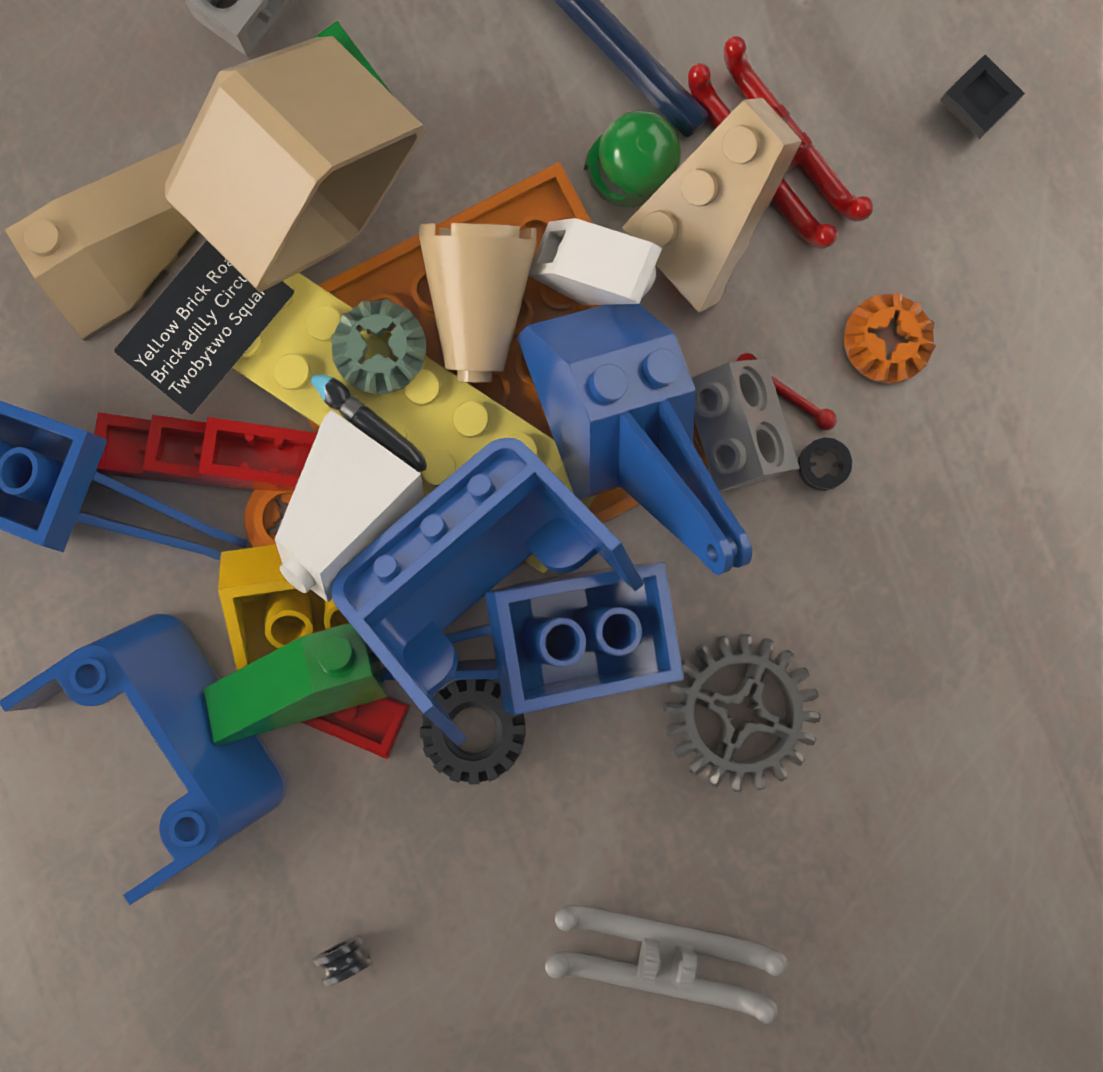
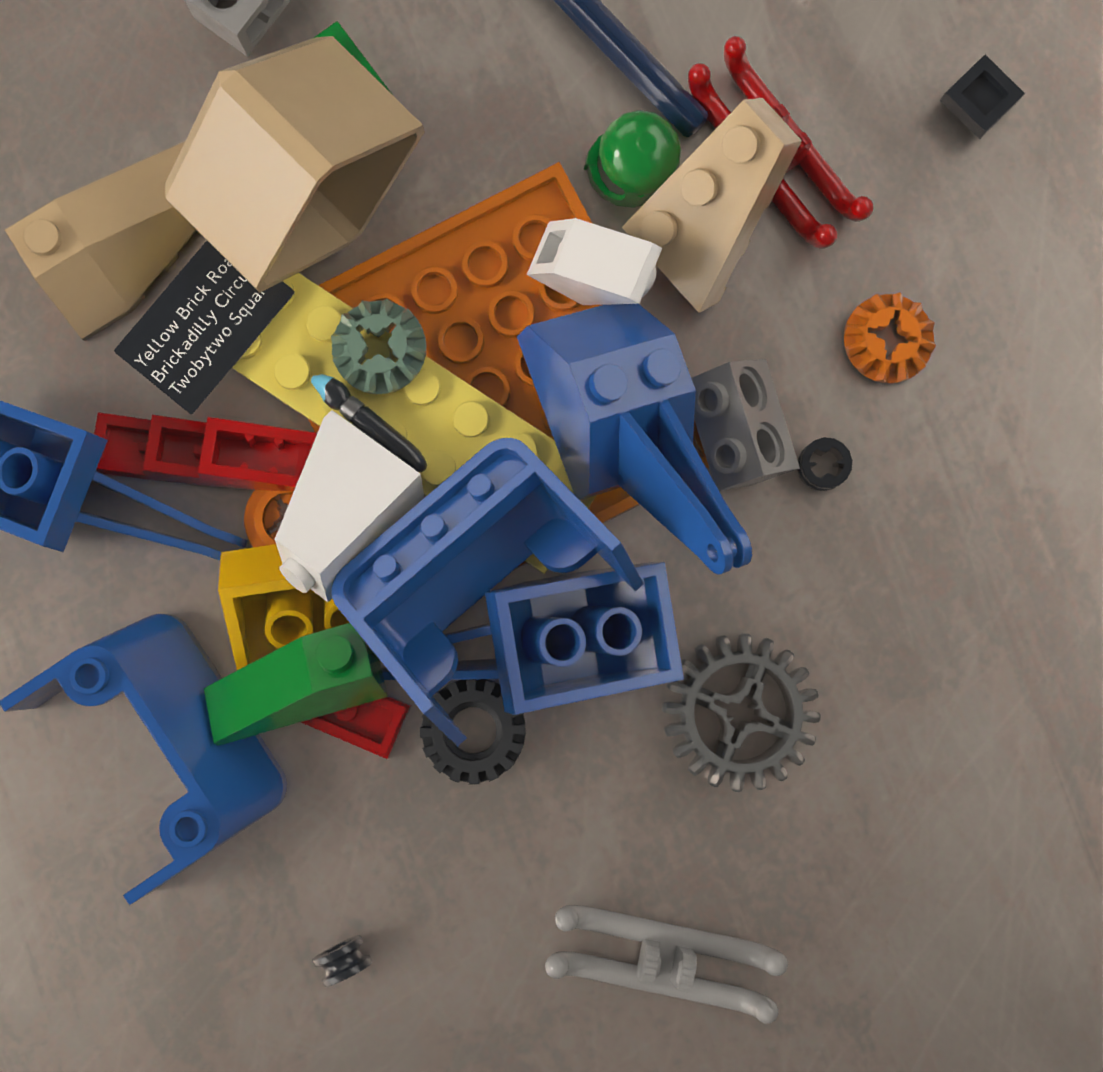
tan cone [419,223,537,382] -> none
red hinge [736,353,837,430] -> none

